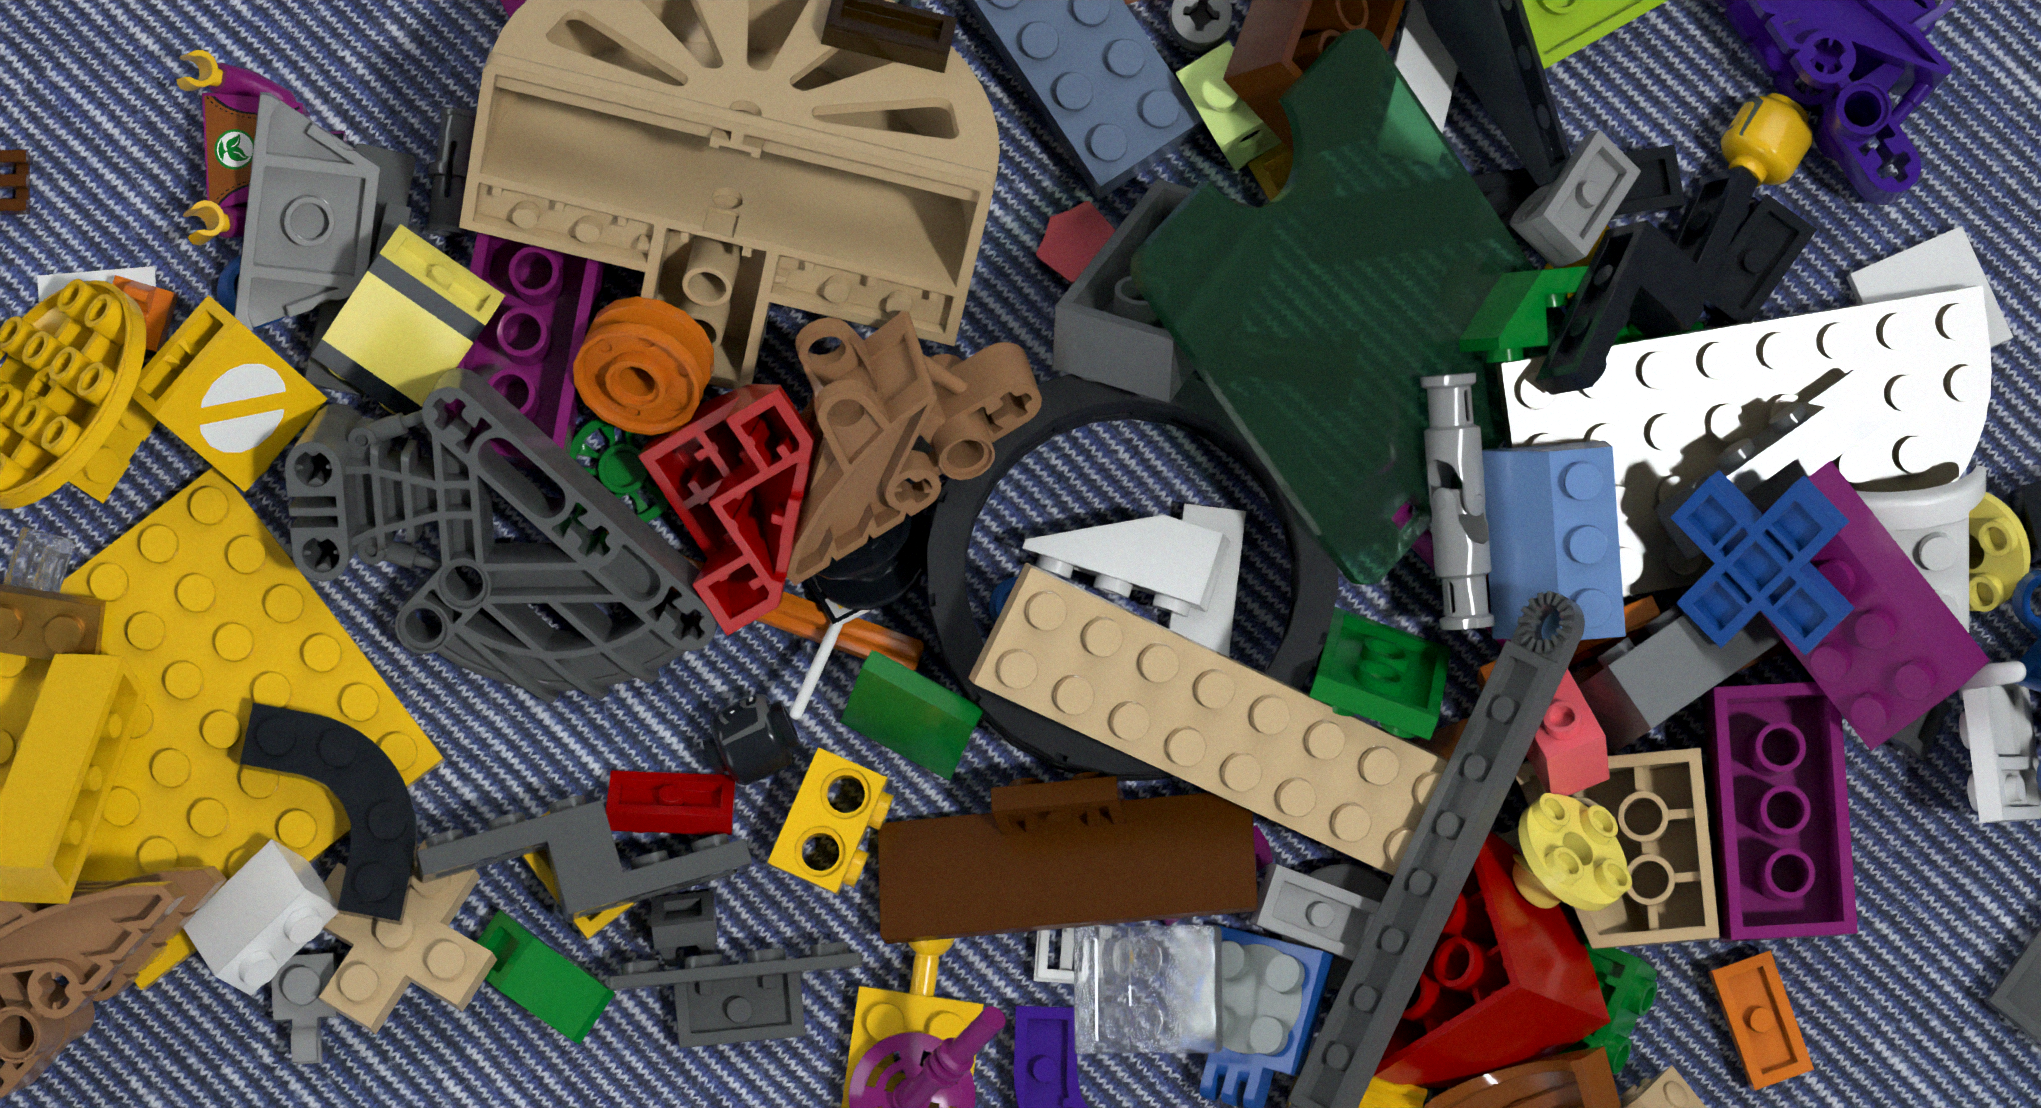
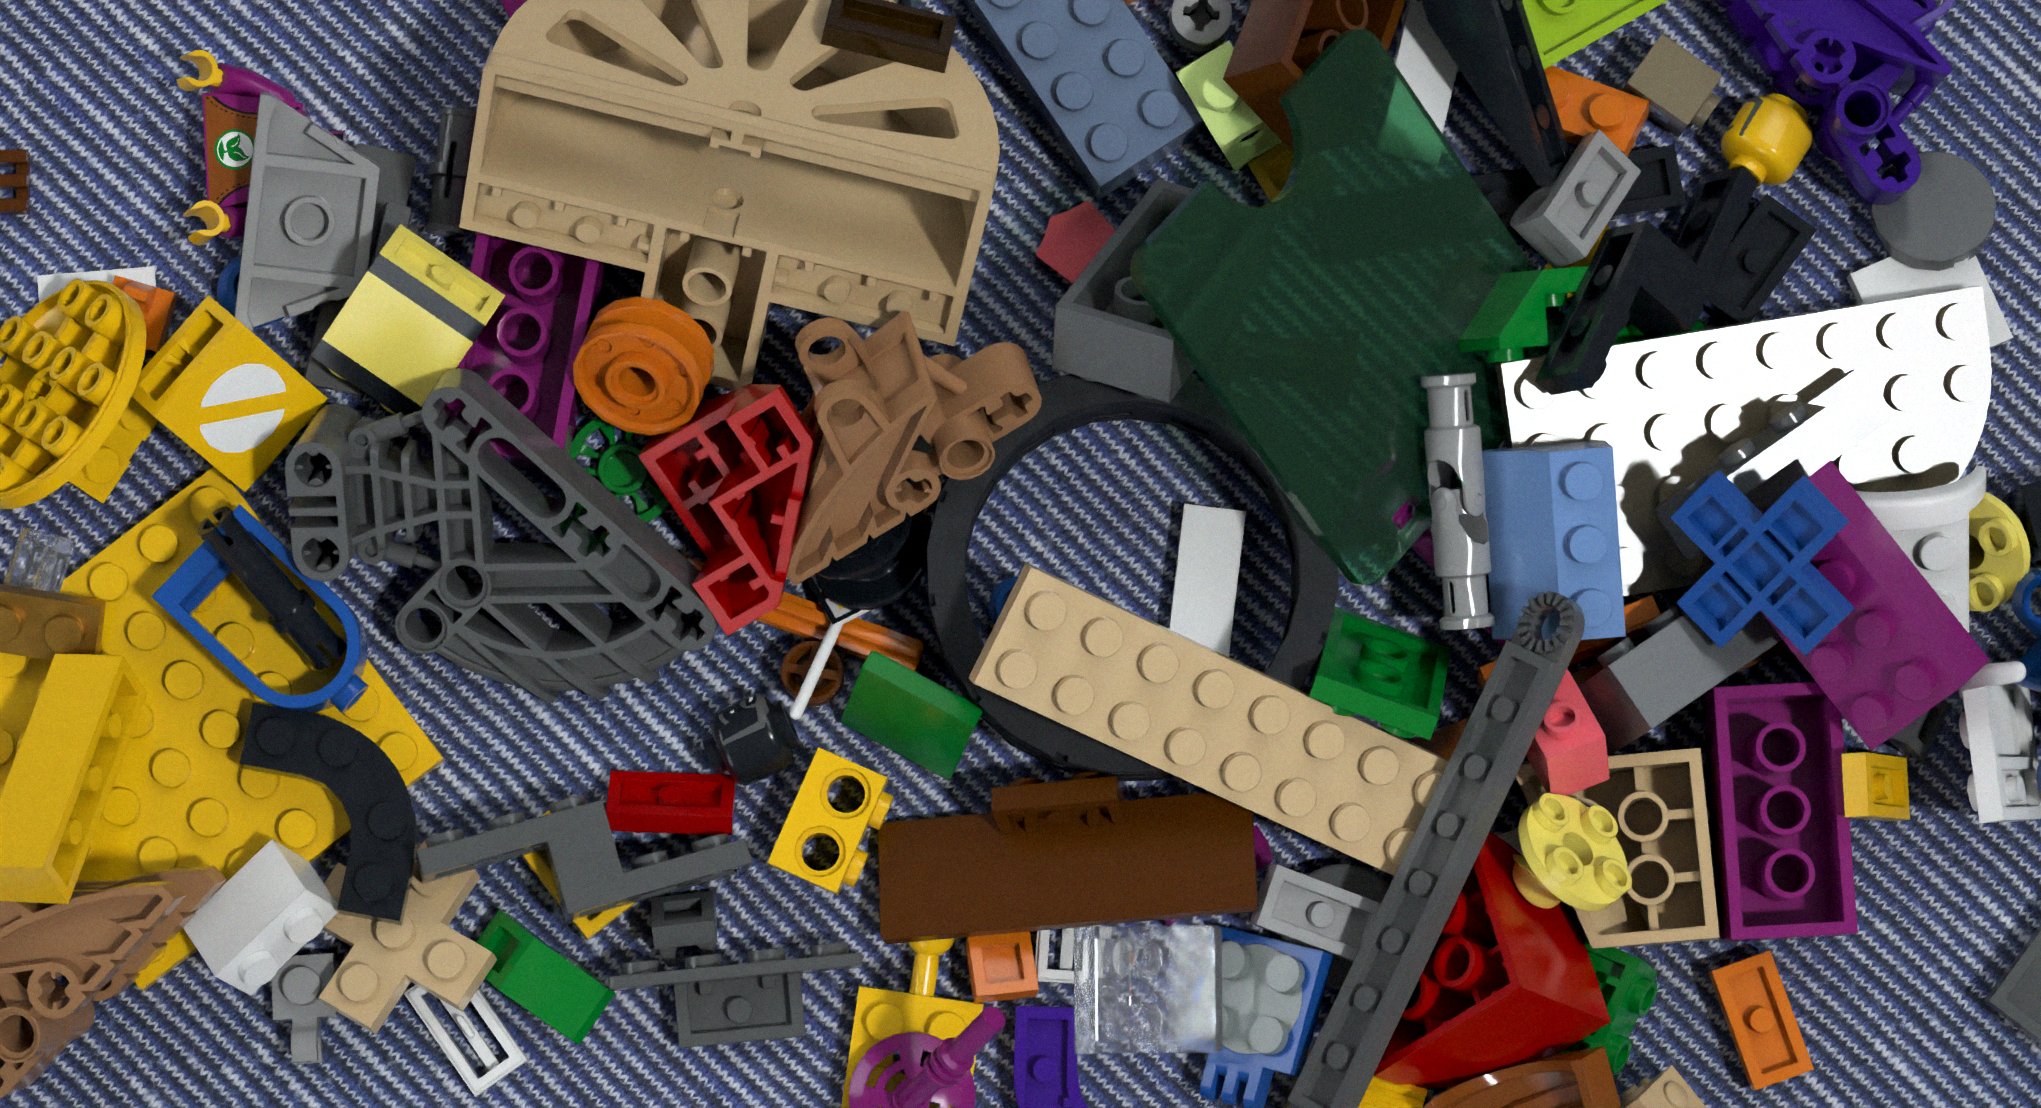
white slope [1022,515,1230,617] -> none
none -> blue window [151,504,369,713]
none -> black pin [197,506,347,670]
none -> white tile [404,985,529,1097]
none -> reddish brown wheel [781,641,844,707]
none -> orange plate [965,932,1039,1004]
none -> orange plate [1544,65,1649,157]
none -> dark tan brick [1622,34,1723,138]
none -> yellow plate [1841,752,1910,821]
none -> dark grey tile [1870,151,1996,271]

